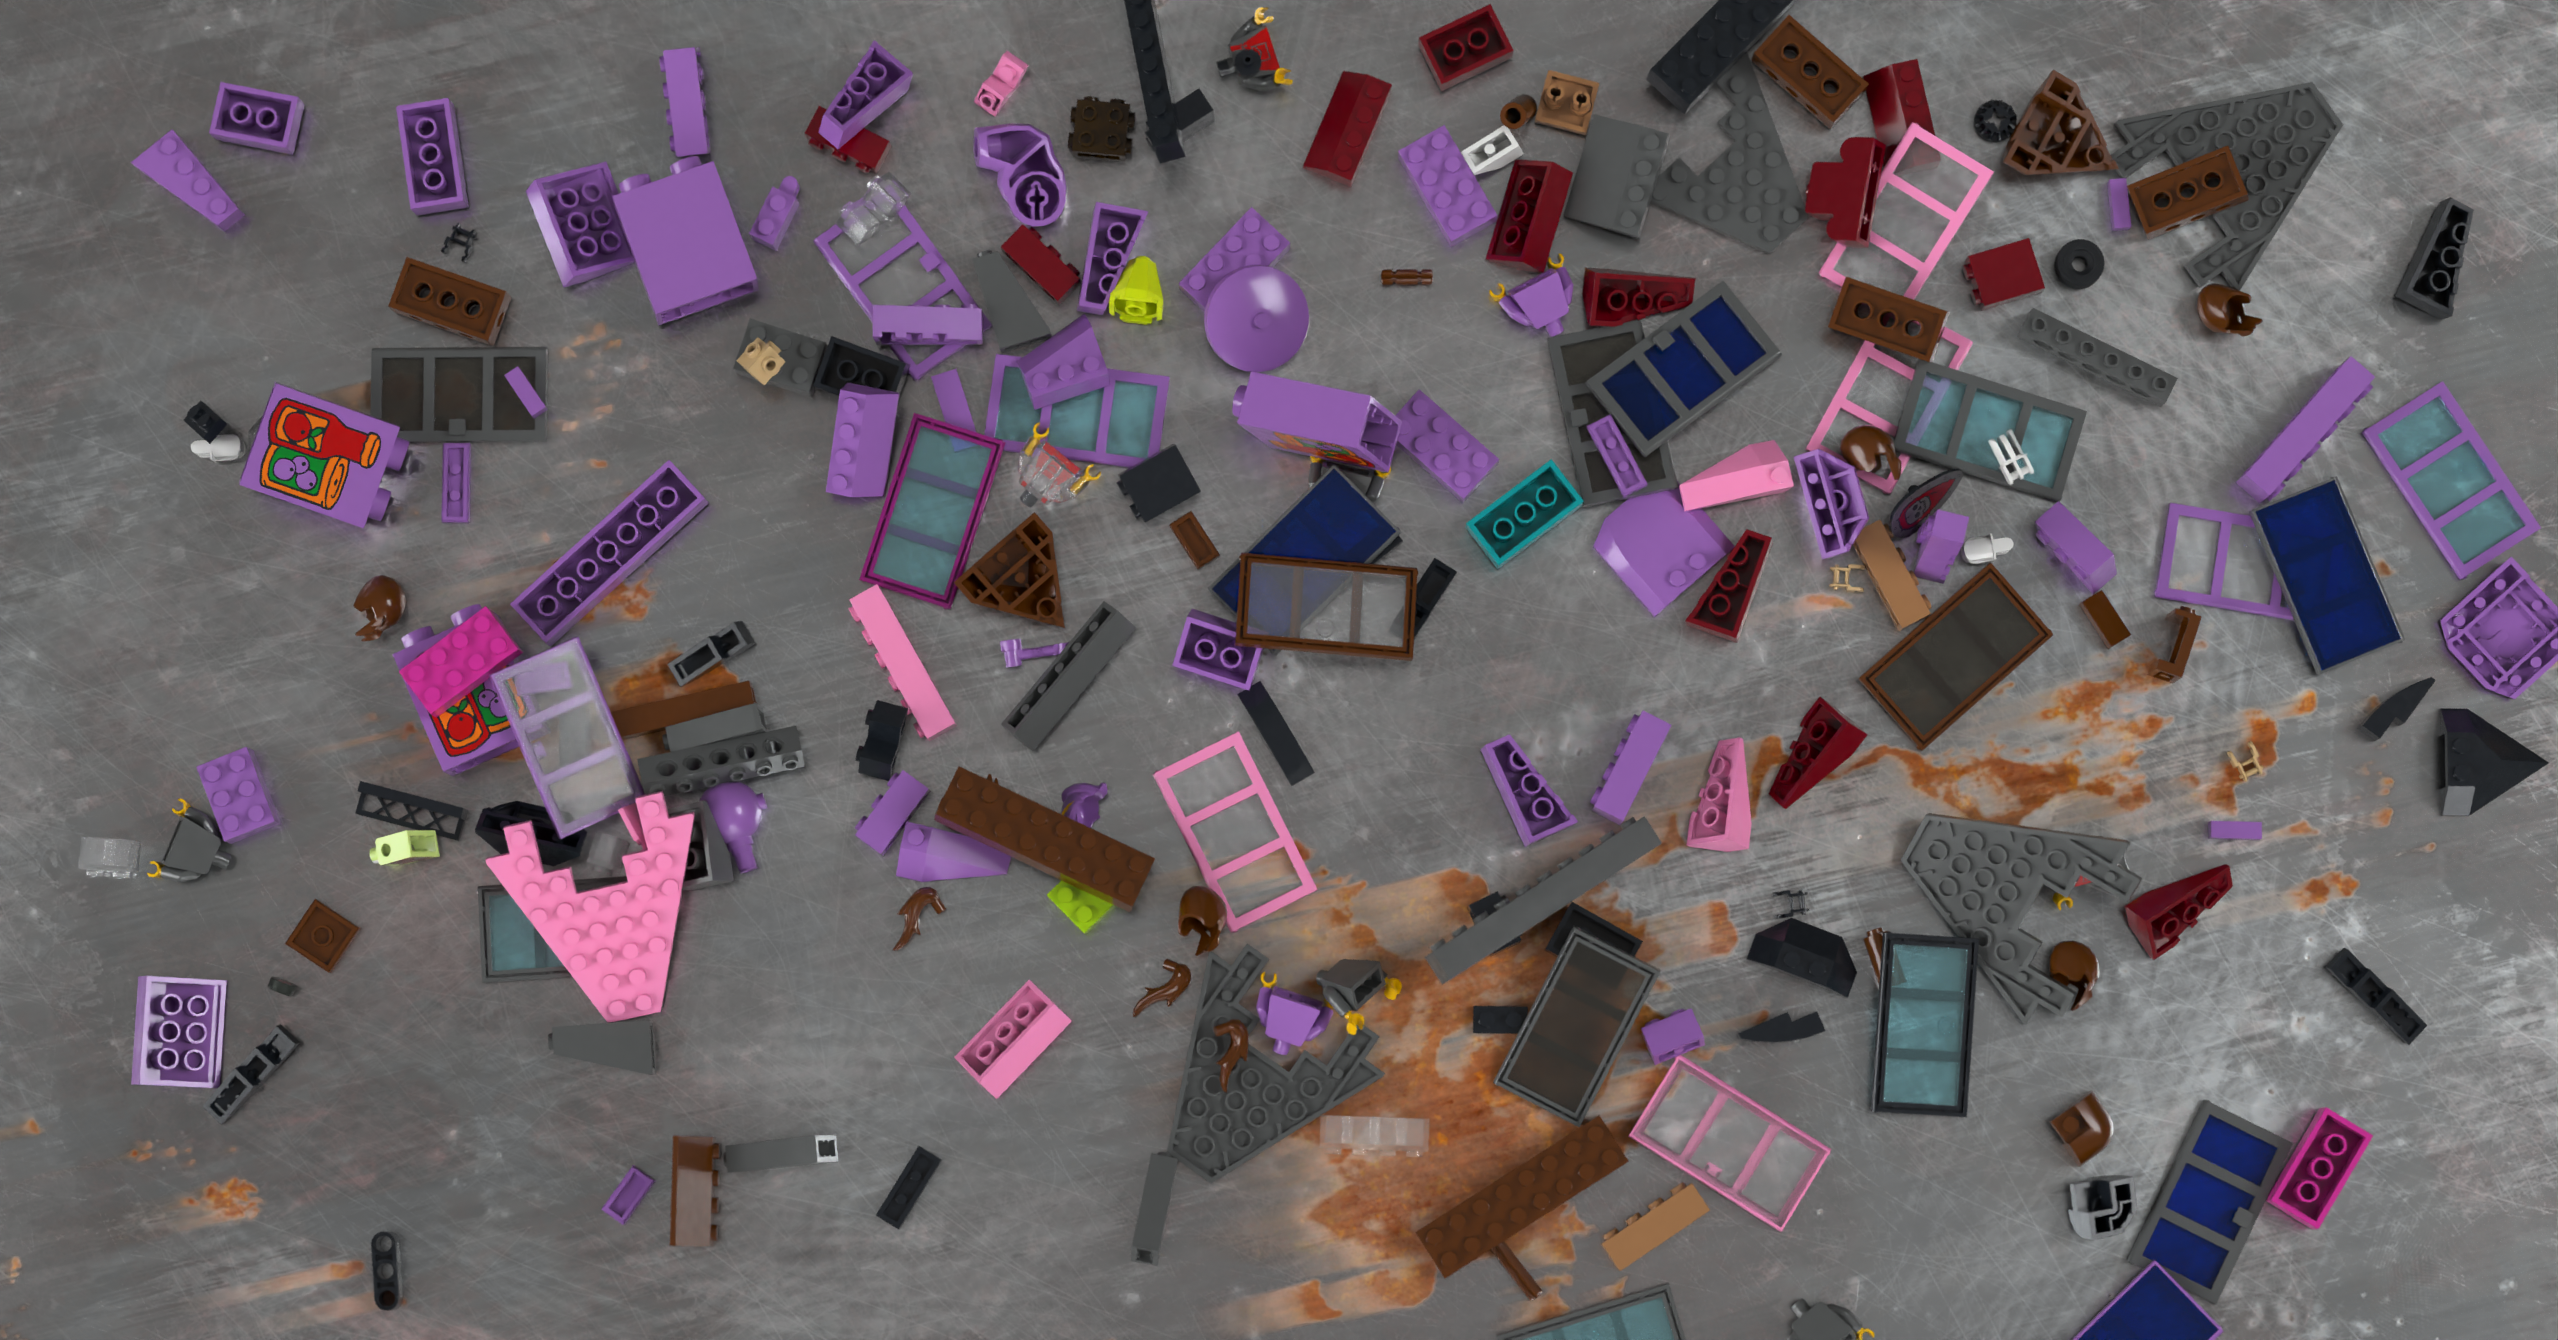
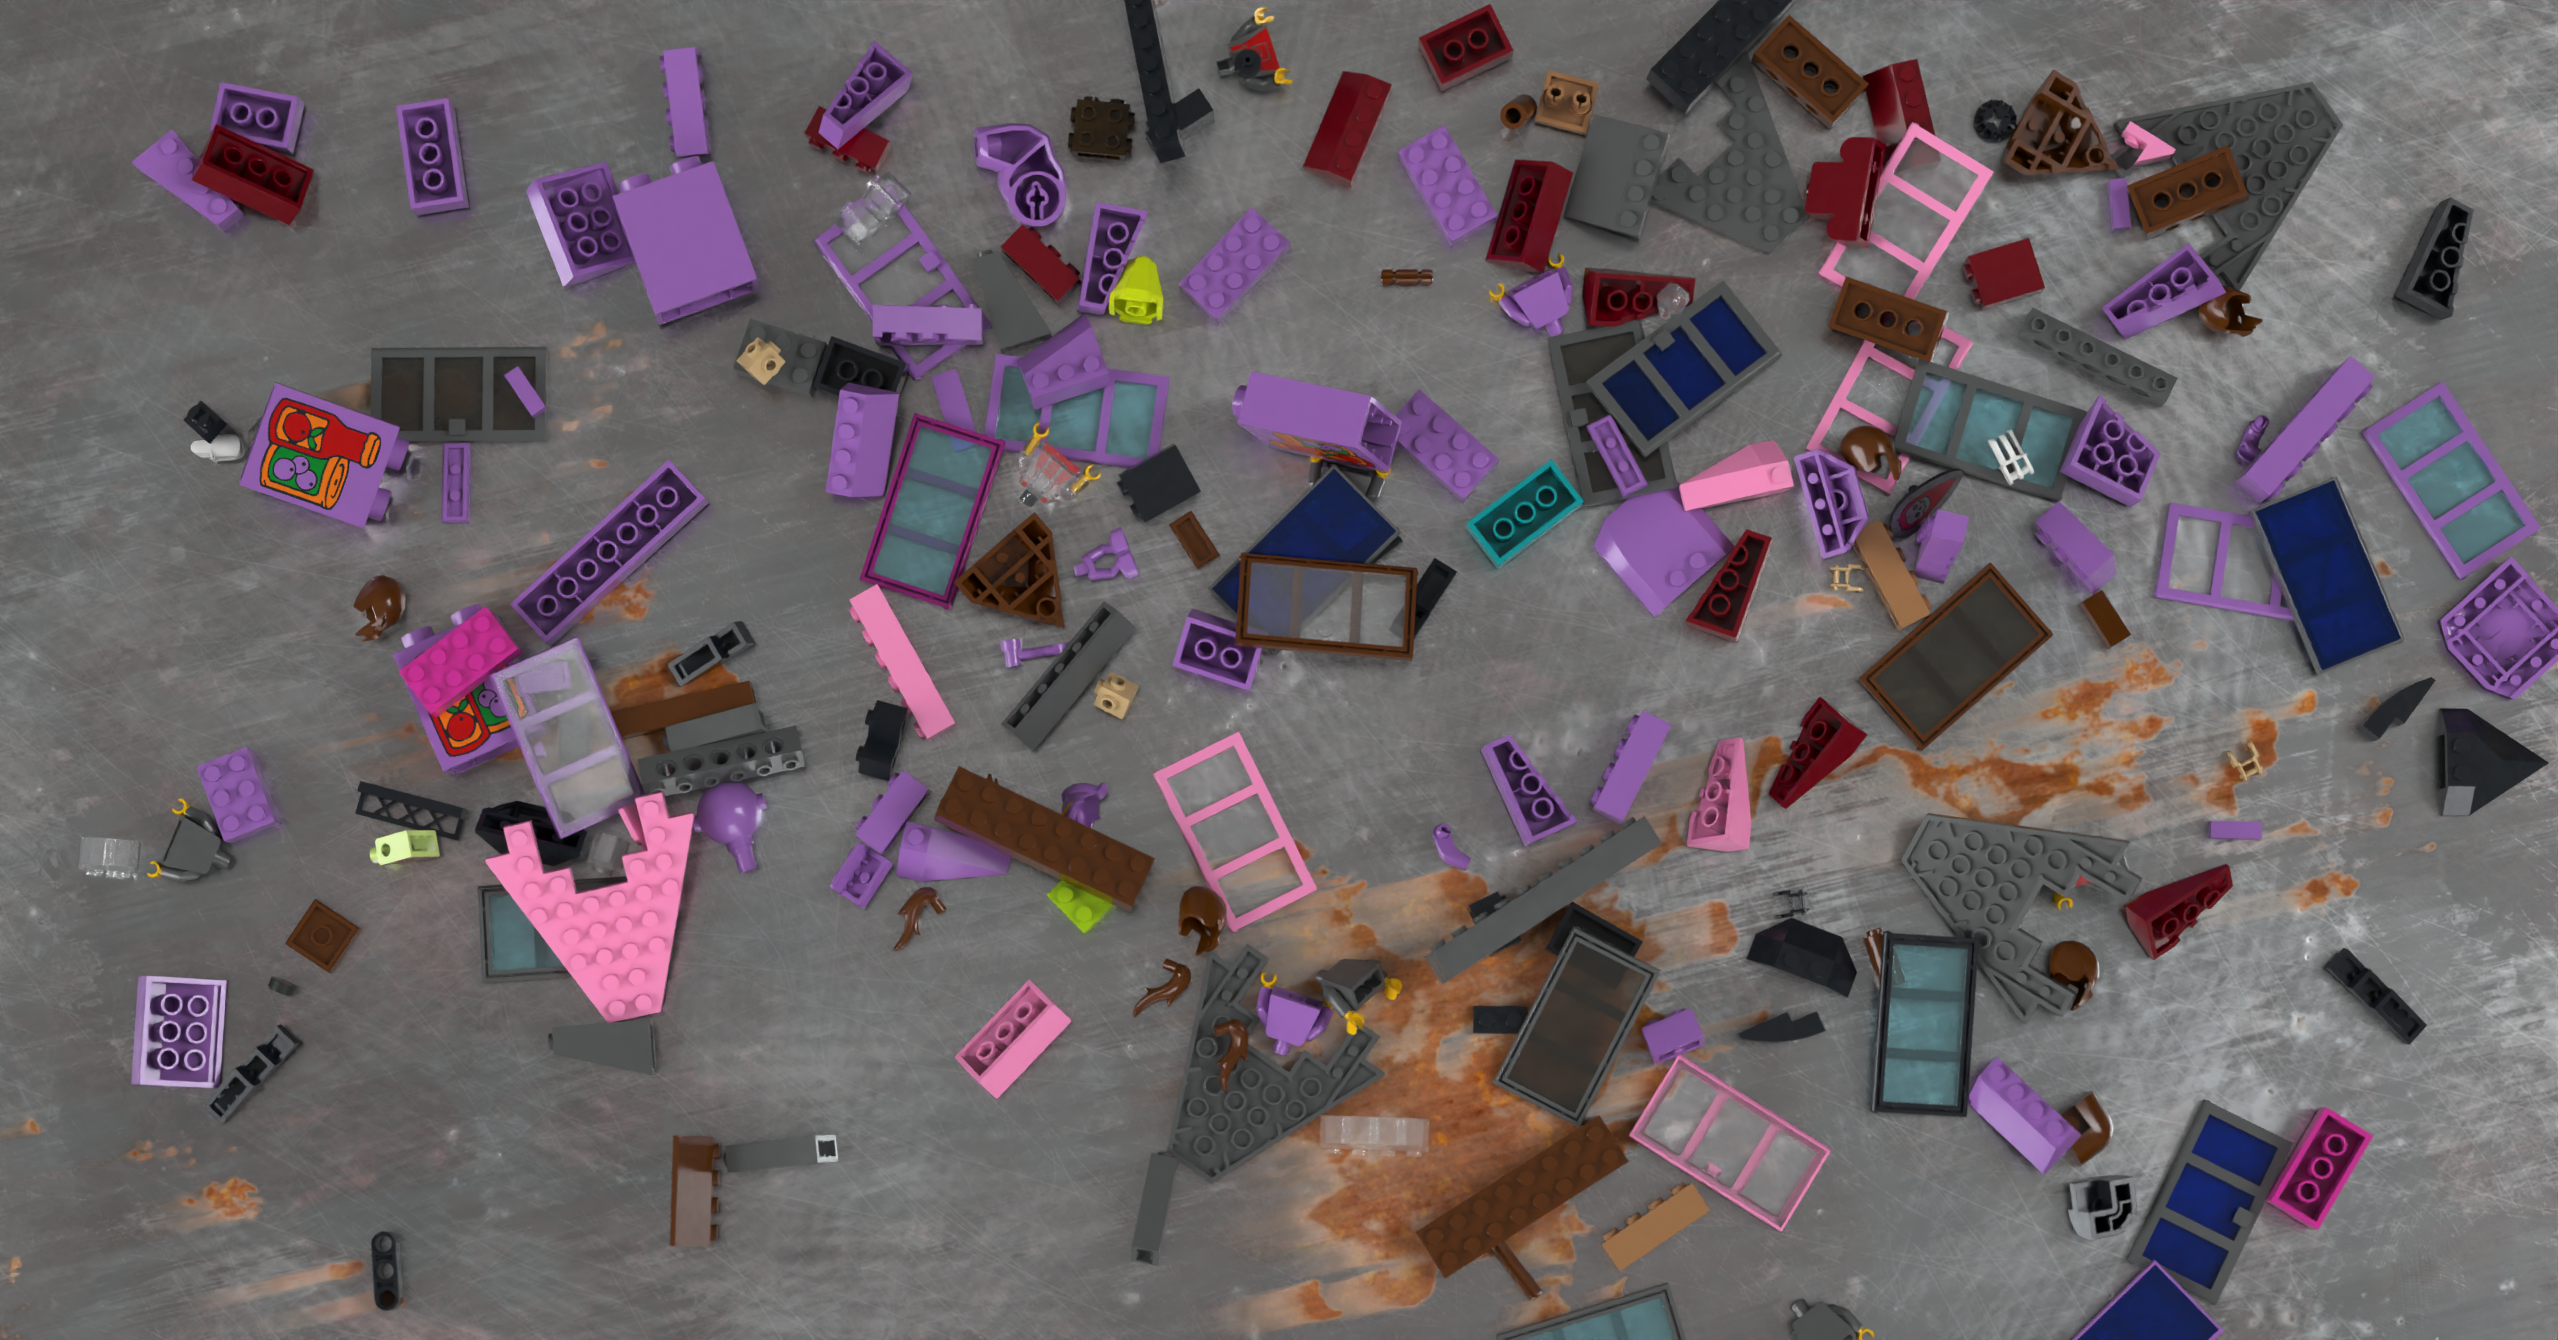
reddish brown brick [388,257,512,346] -> none
black piece [441,223,477,262] -> none
medium lavender tile [601,1165,656,1225] -> none
dark grey slope [667,800,733,890] -> none
medium lavender brick [749,176,800,251] -> none
black plate [876,1146,942,1230] -> none
bright pink slope [974,51,1029,117] -> none
medium lavender dish [1204,265,1309,372] -> none
black slope [1237,681,1315,786] -> none
white slope [1461,125,1524,175] -> none
white arm [1960,533,2014,564] -> none
black tyre [2054,239,2105,289] -> none
reddish brown panel [2147,606,2202,684] -> none
none -> dark red slope [191,124,314,225]
none -> medium lavender bracket [830,842,893,909]
none -> medium lavender piece [1073,527,1140,581]
none -> tan brick [1094,672,1139,719]
none -> medium lavender arm [1433,823,1471,870]
none -> clear piece [1657,283,1690,321]
none -> medium lavender slope [1968,1057,2082,1175]
none -> medium lavender wedge [2060,395,2161,507]
none -> medium lavender wedge [2102,243,2226,340]
none -> bright pink slope [2121,121,2176,167]
none -> medium lavender piece [2237,415,2269,463]

